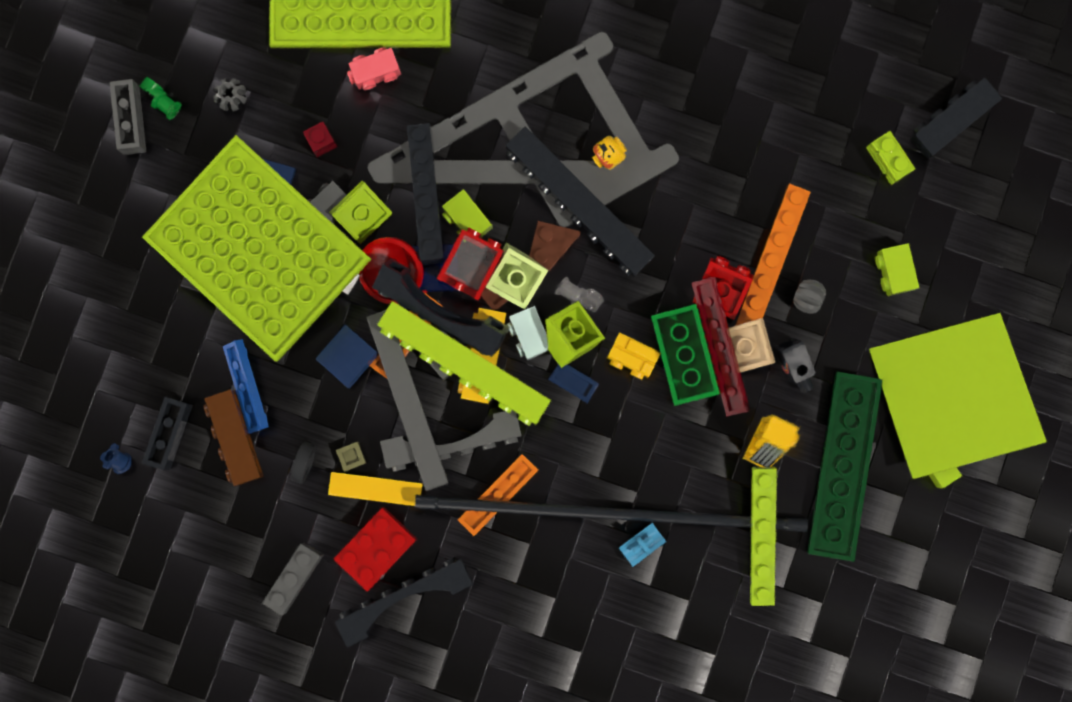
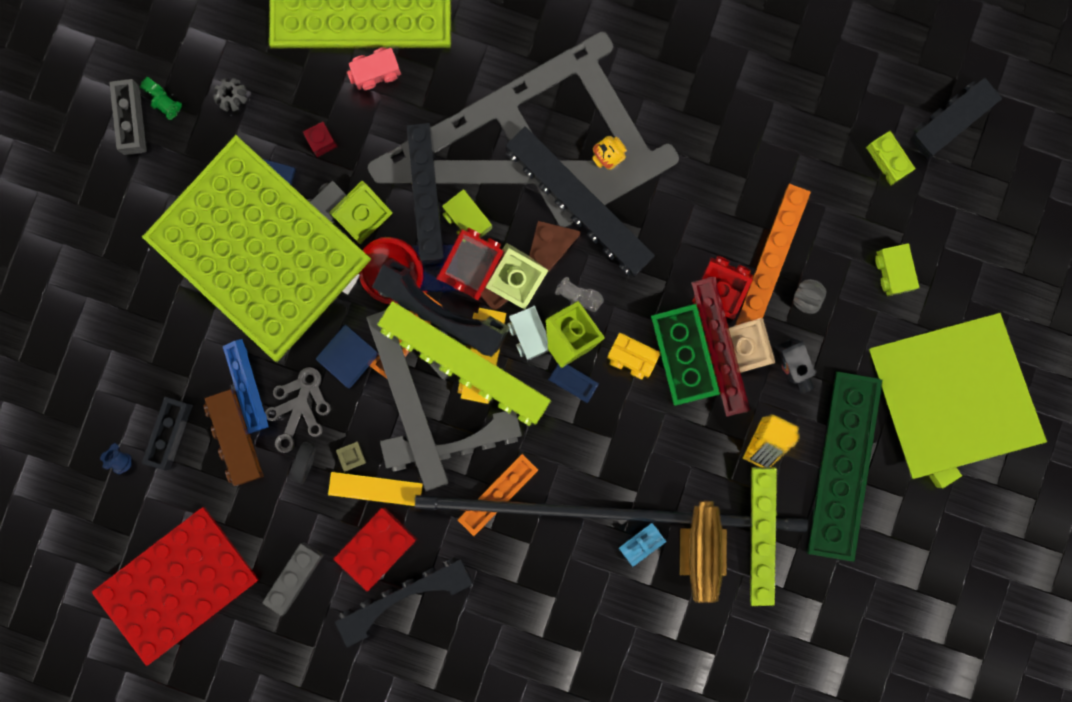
none -> red plate [92,507,259,666]
none -> flat silver plant [265,367,331,453]
none -> pearl gold plate [680,502,727,602]

